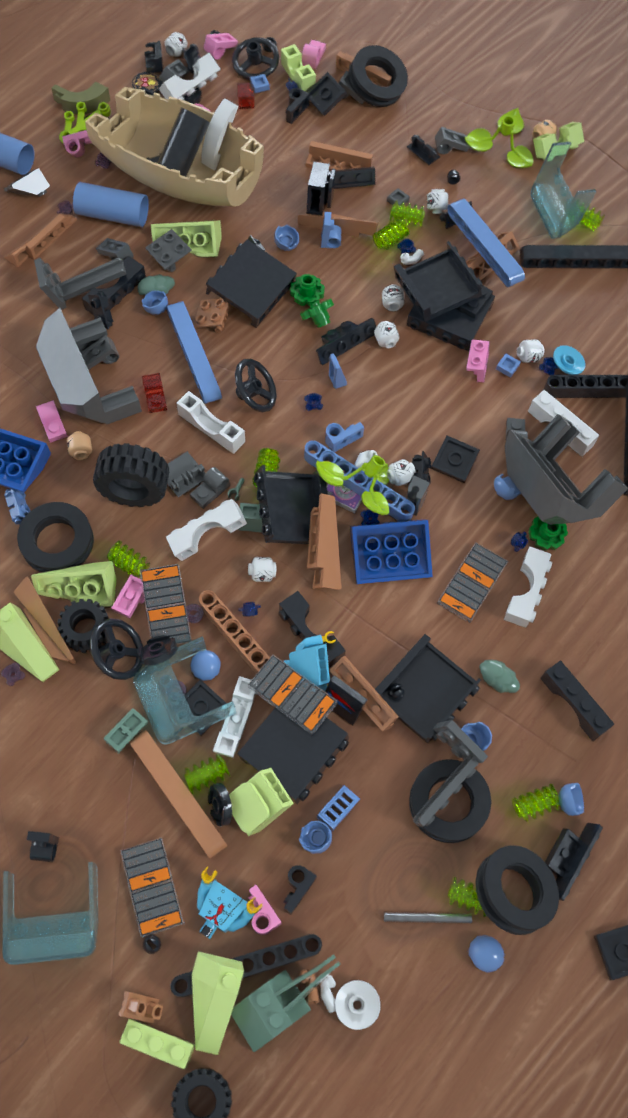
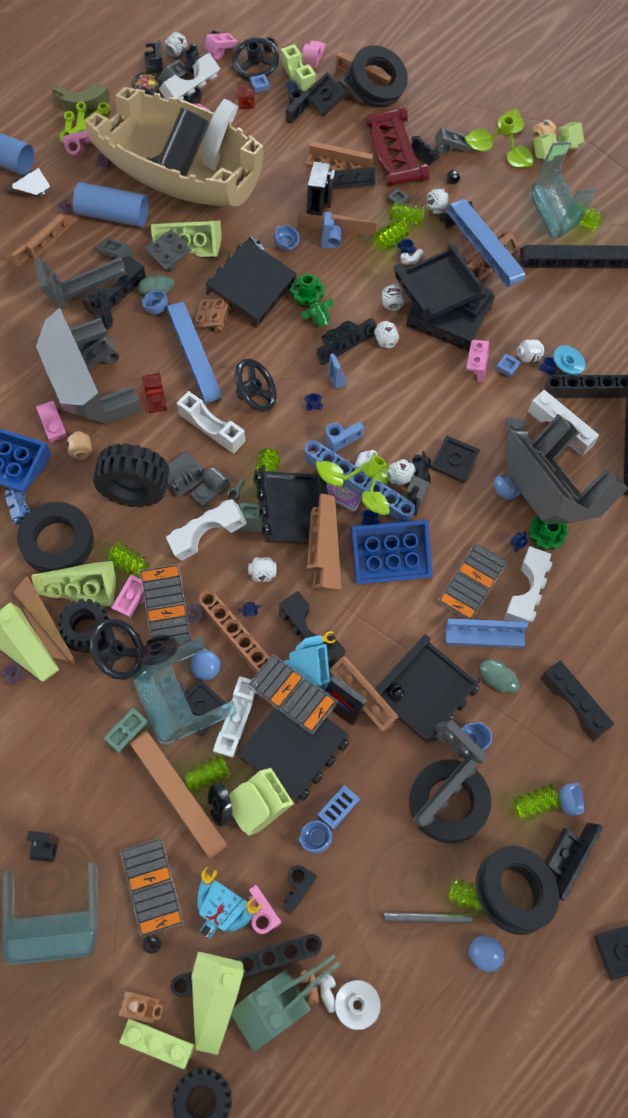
none -> dark red piece [365,105,429,186]
none -> medium blue fence [445,619,528,648]

